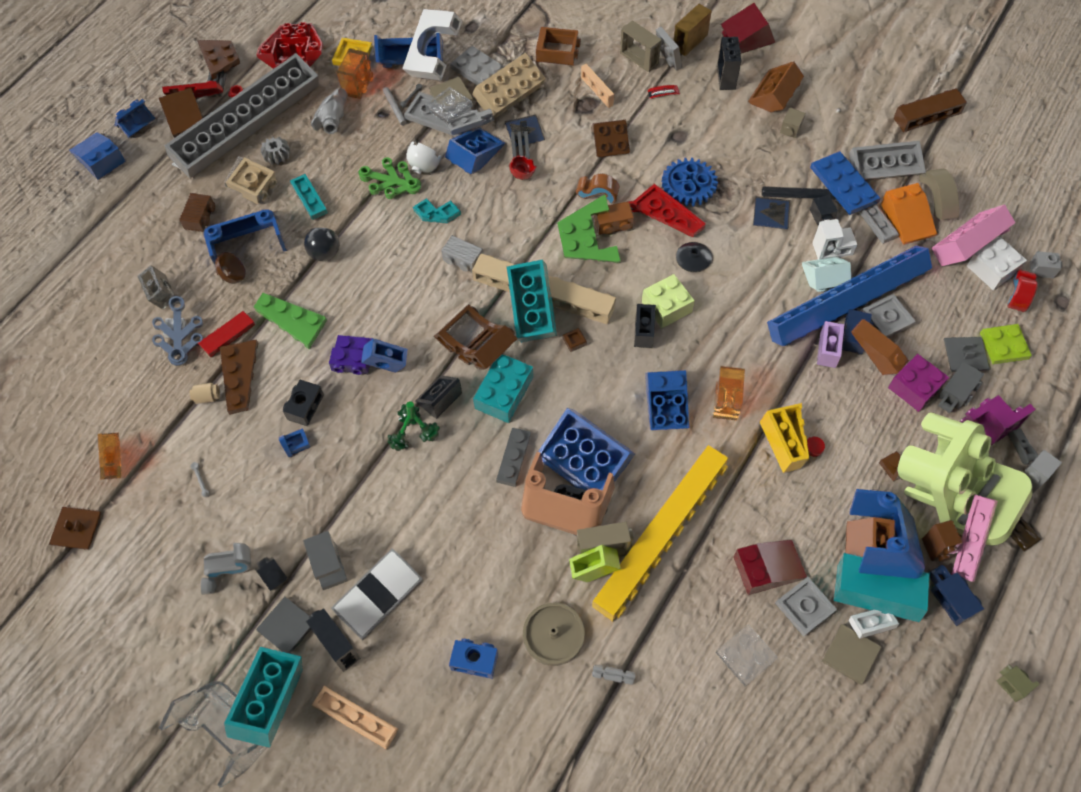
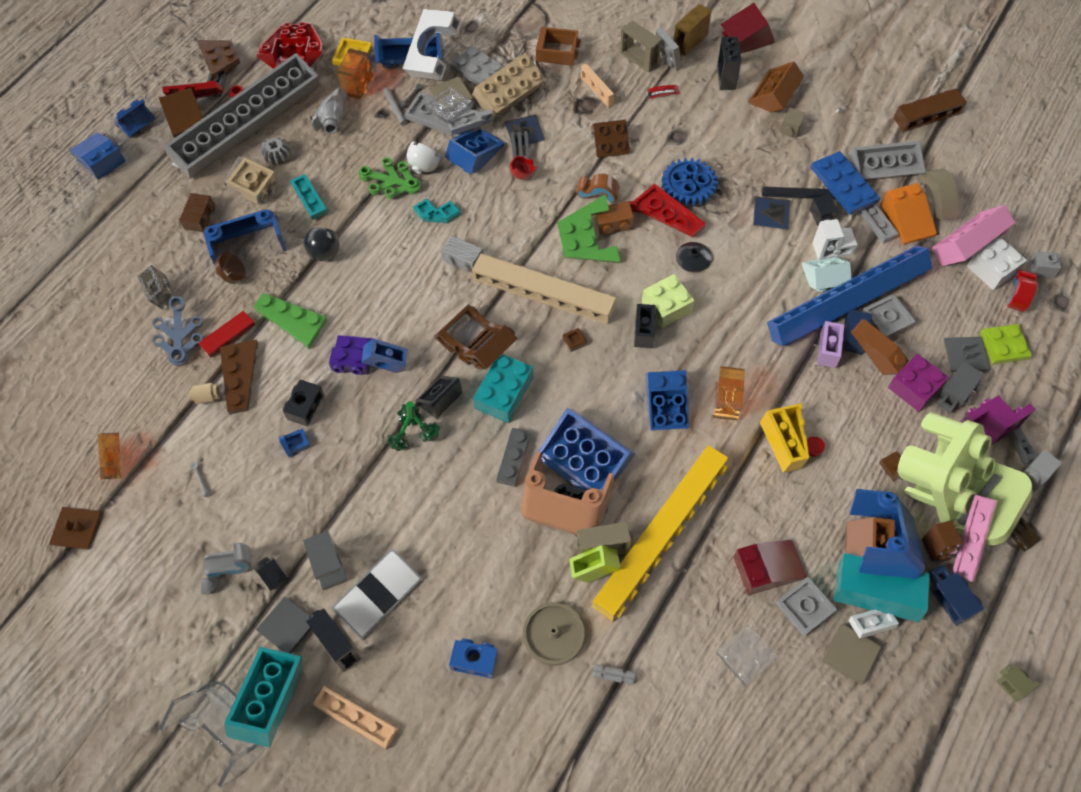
teal brick [506,259,557,343] -> none

